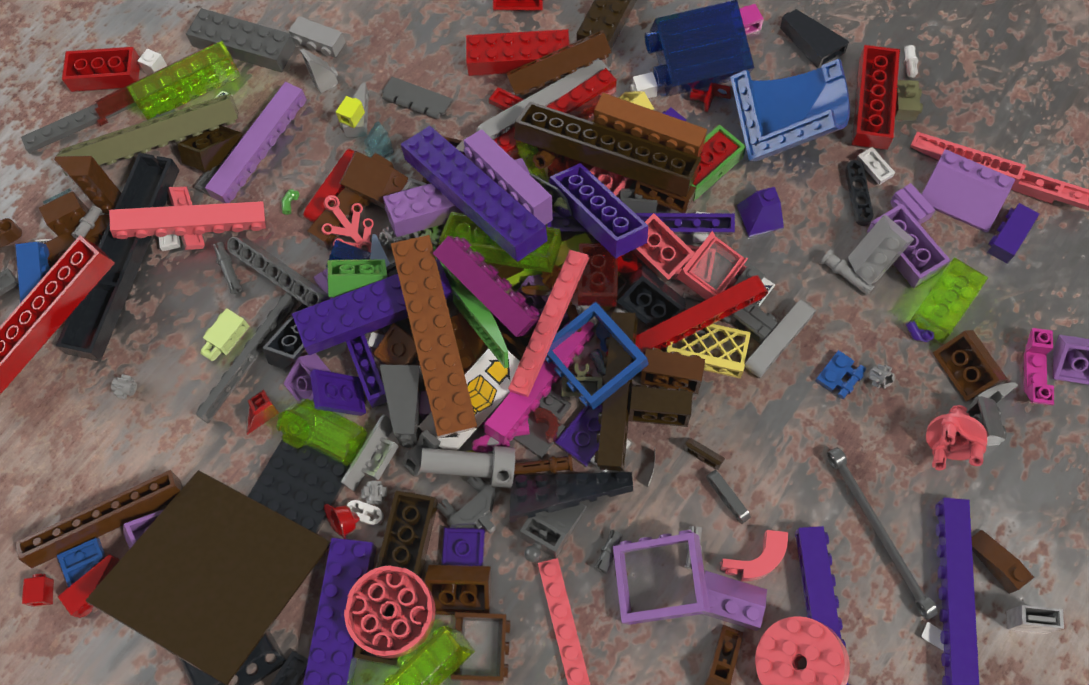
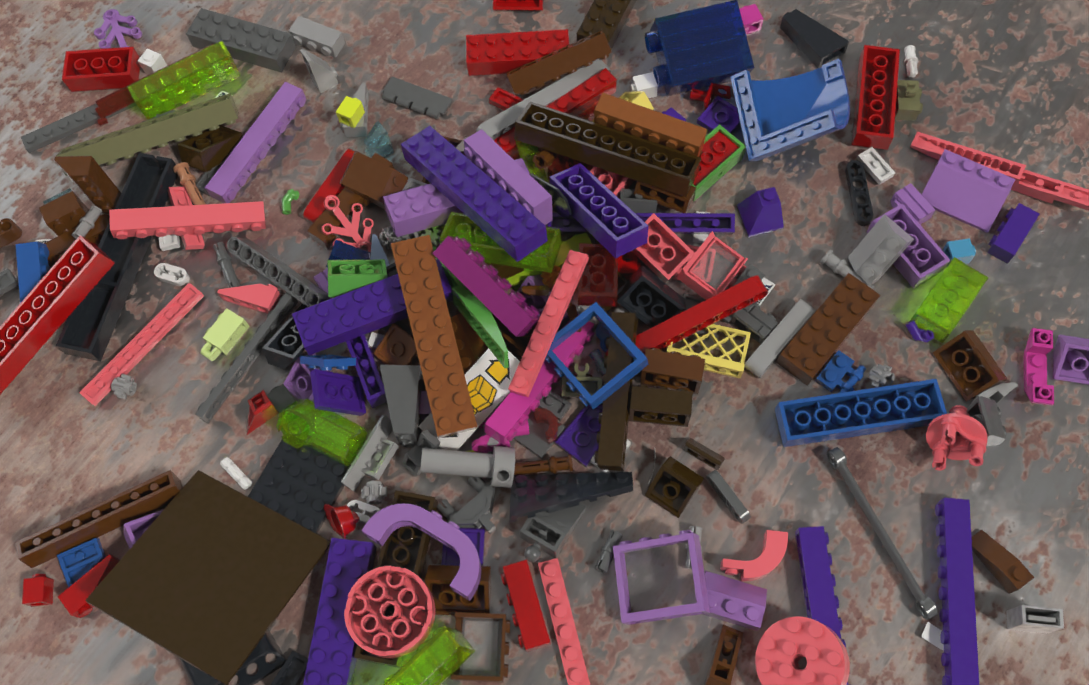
none -> coral plate [79,283,204,406]
none -> medium lavender plant [94,9,142,49]
none -> white beam [154,263,190,286]
none -> nougat pin [173,162,206,205]
none -> coral slope [217,284,282,314]
none -> white axle [220,457,252,490]
none -> pearl dark grey brick [267,384,300,418]
none -> blue plate [300,354,356,370]
none -> medium lavender arch [361,503,481,601]
none -> red brick [501,559,551,652]
none -> dark brown slope [645,456,705,518]
none -> dark purple plate [697,96,741,134]
none -> blue brick [775,379,947,447]
none -> reddish brown brick [776,273,881,386]
none -> dark azure brick [942,238,976,267]

